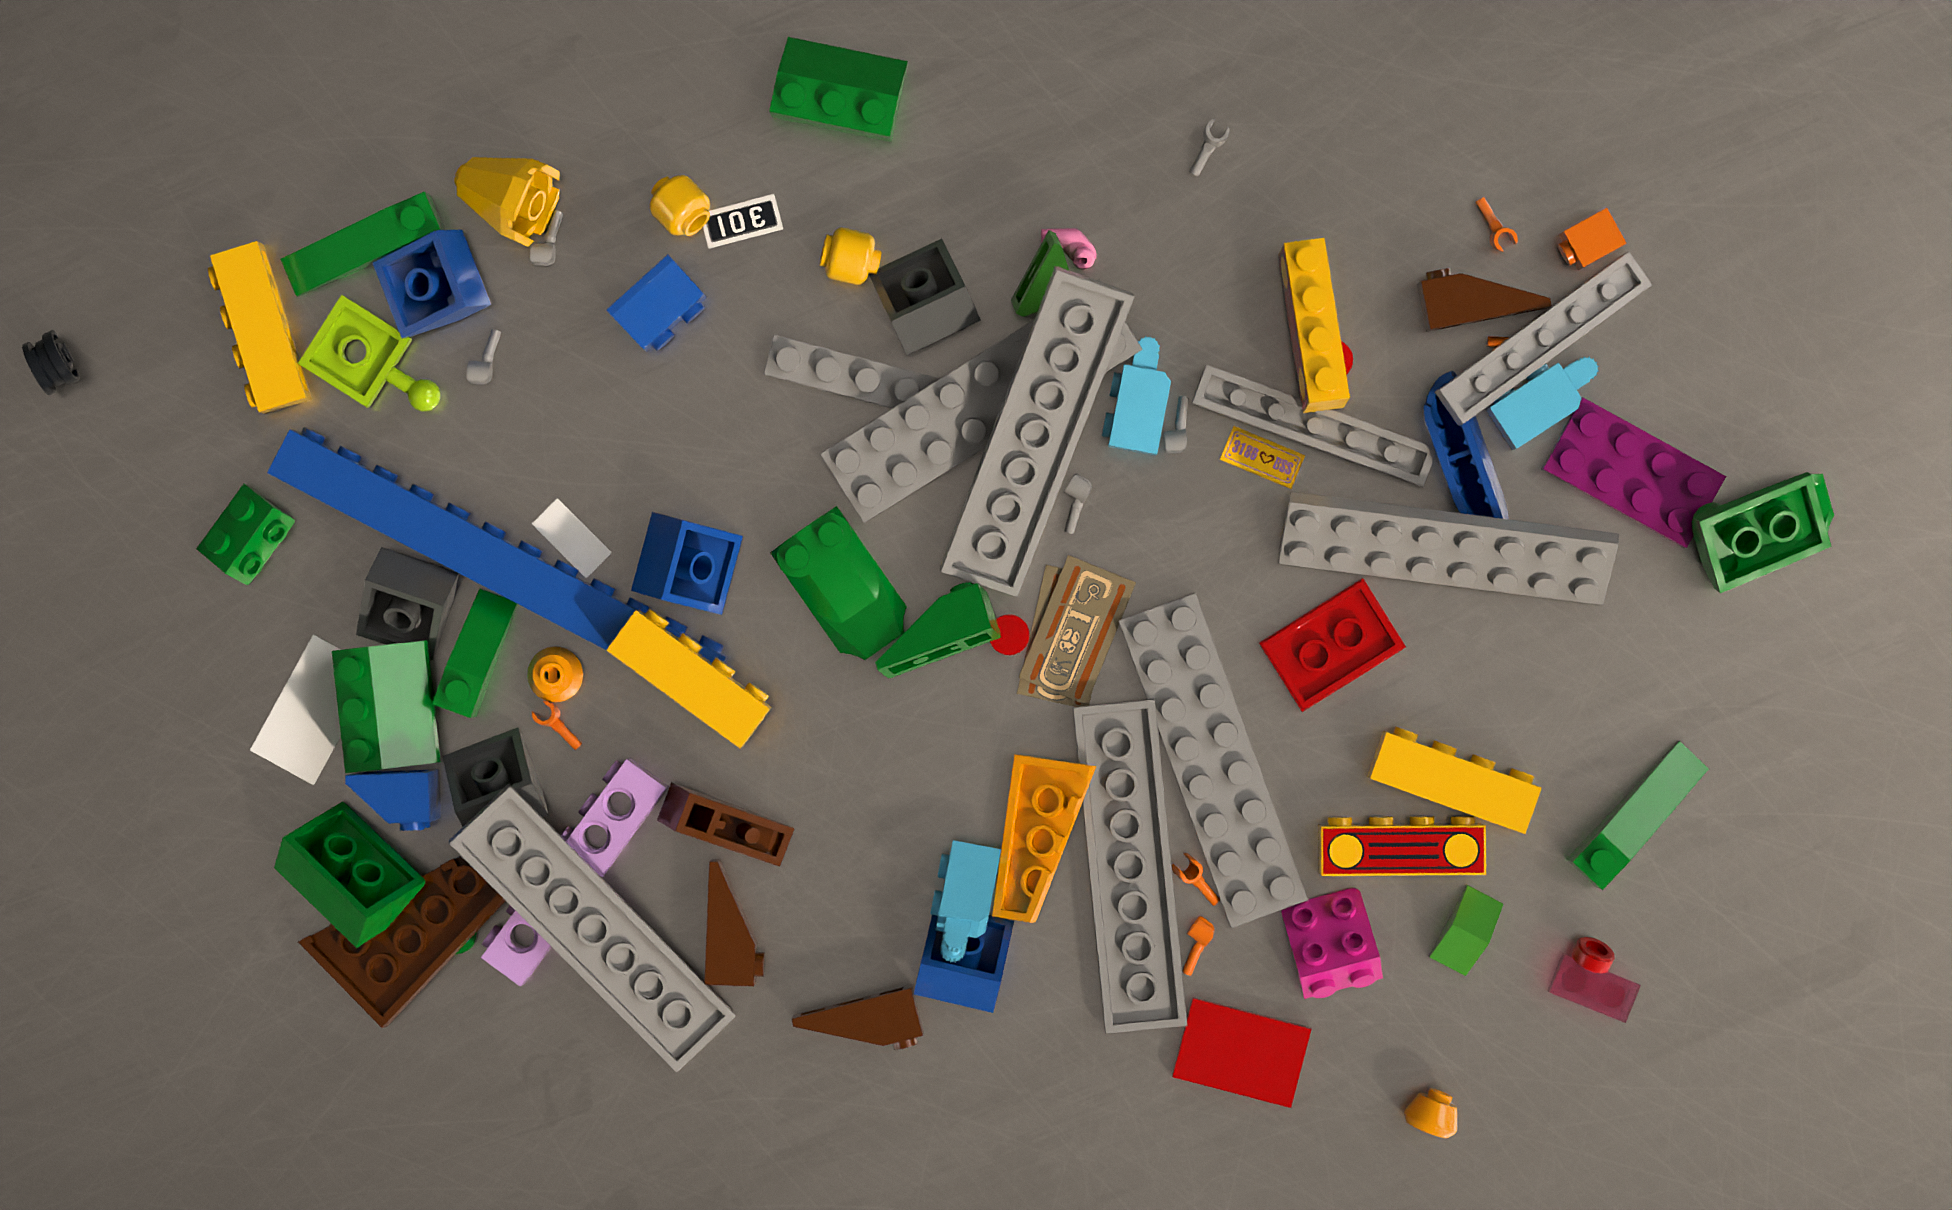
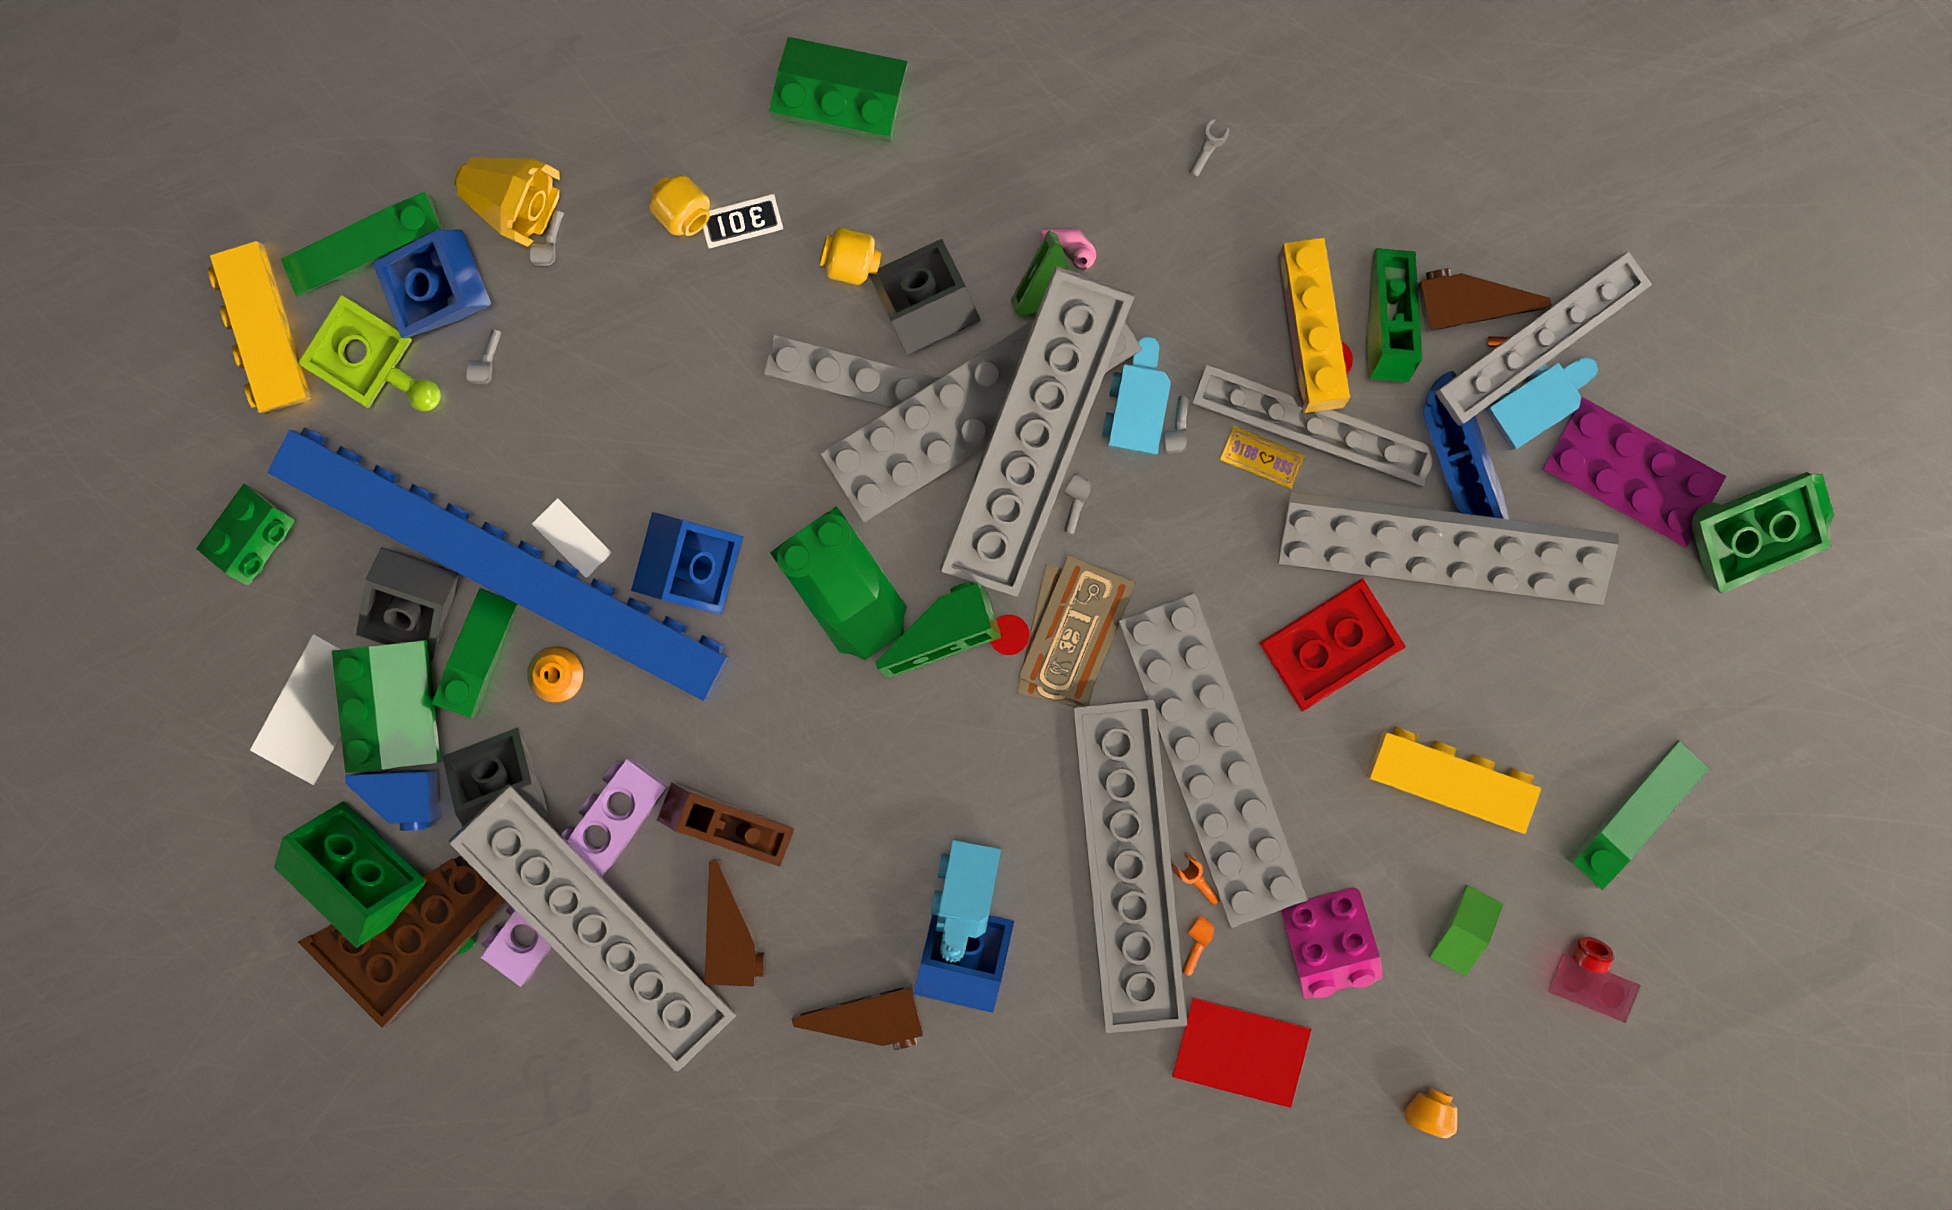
black wheel [22,330,80,395] -> none
orange hand [532,701,582,750] -> none
blue slope [607,255,707,351] -> none
yellow brick [607,608,772,748] -> none
light orange wing [992,754,1096,923] -> none
brick [1318,816,1486,876] -> none
orange hand [1476,197,1518,252] -> none
orange brick [1558,208,1627,270] -> none
none -> green slope [1367,248,1422,382]

